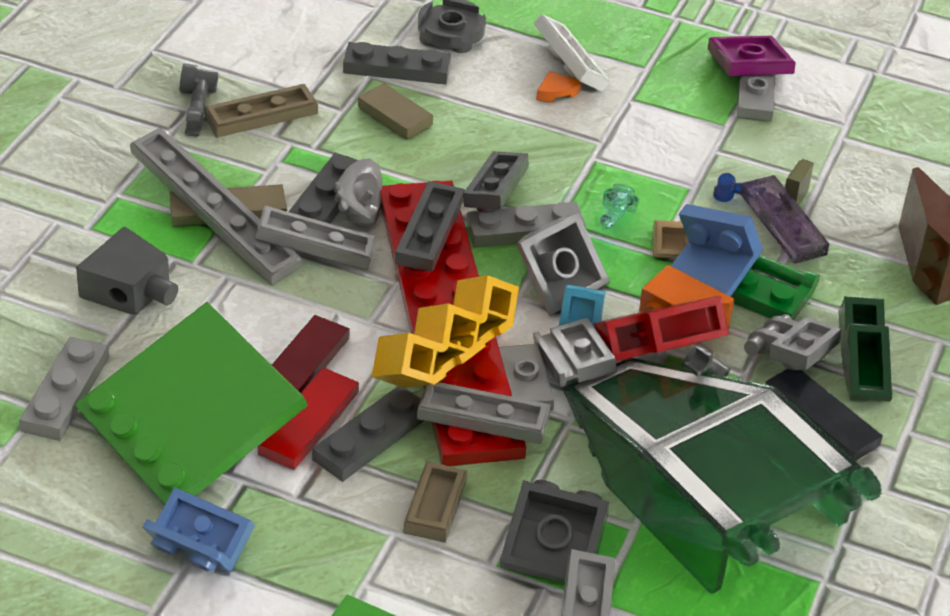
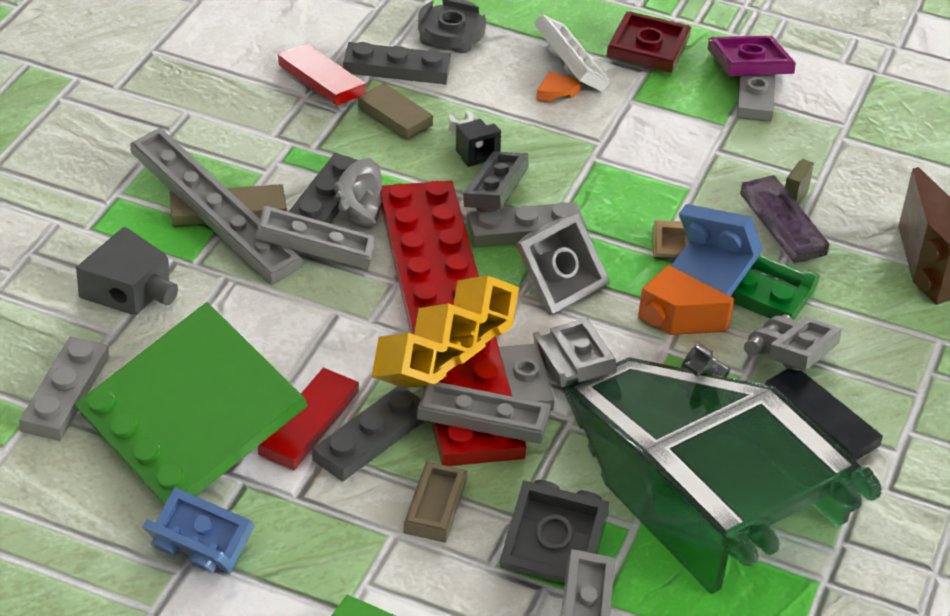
dark grey brick [179,63,219,136] -> none
dark tan tile [204,84,318,138] -> none
dark red tile [272,315,350,393] -> none
dark grey plate [395,181,465,272] -> none
medium azure tile [559,285,606,326] -> none
red slope [593,296,729,362] -> none
clear light blue plate [600,184,640,228] -> none
clear blue hand [713,173,766,202] -> none
dark green slope [838,296,892,402] -> none
none -> tile [278,44,366,106]
none -> black piece [449,111,501,167]
none -> dark red plate [606,11,691,73]

